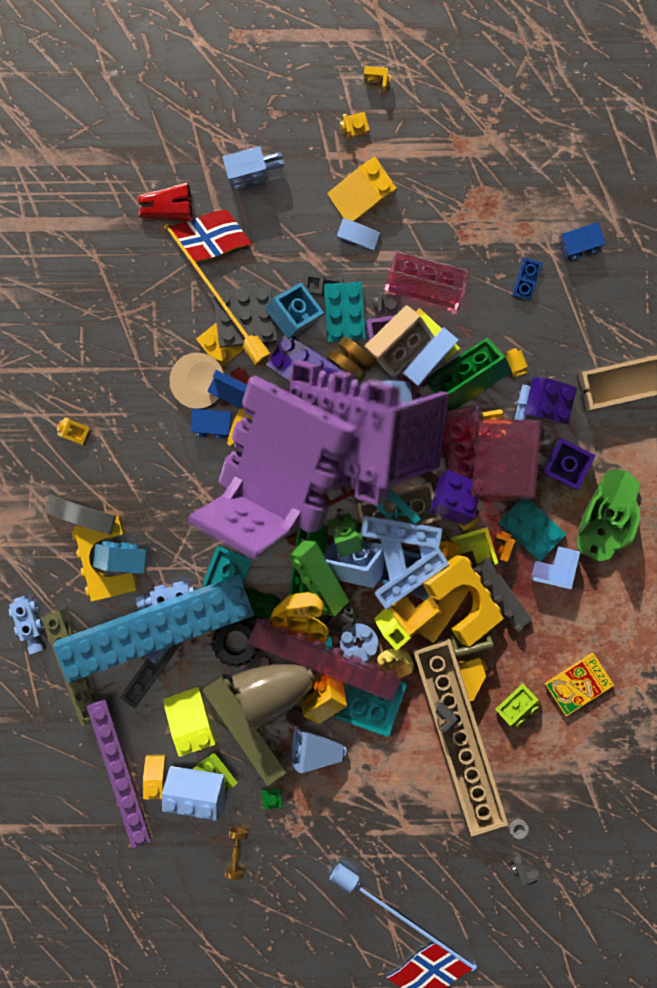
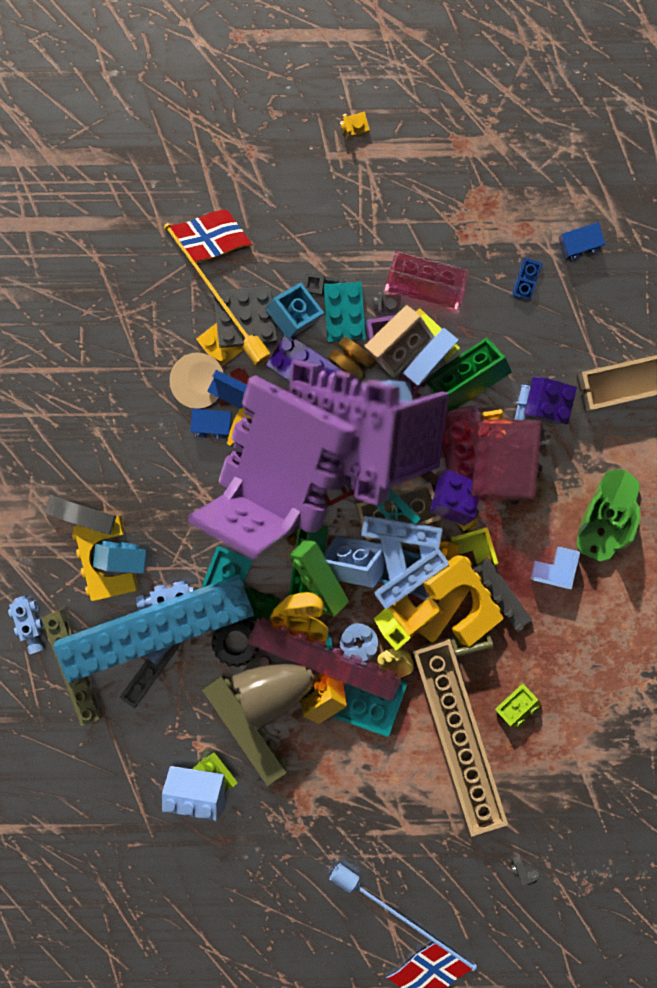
yellow bracket [57,417,90,445] -> none
medium lavender plate [86,699,151,848] -> none
red piece [137,182,193,221] -> none
yellow slope [143,756,166,799] -> none
neon yellow slope [163,686,217,757] -> none
light blue brick [222,146,285,189] -> none
pearl gold wheel [224,828,248,880] -> none
green plate [261,787,283,810] -> none
reddish brown plate [286,706,305,726] -> none
light blue slope [290,726,346,773] -> none
dark grey bracket [325,605,356,637] -> none
yellow slope [327,156,397,222] -> none
bright green brick [328,513,364,558] -> none
light blue slope [337,218,381,251] -> none
yellow bracket [364,66,391,92] -> none
dark grey bracket [434,699,458,733] -> none
yellow slope [457,656,488,701] -> none
bracket [494,531,515,562] -> none
teal plate [498,496,566,562] -> none
yellow brick [505,348,528,378] -> none
light grey tile [509,819,529,840] -> none
dark purple brick [541,438,596,490] -> none
tile [544,652,614,716] -> none

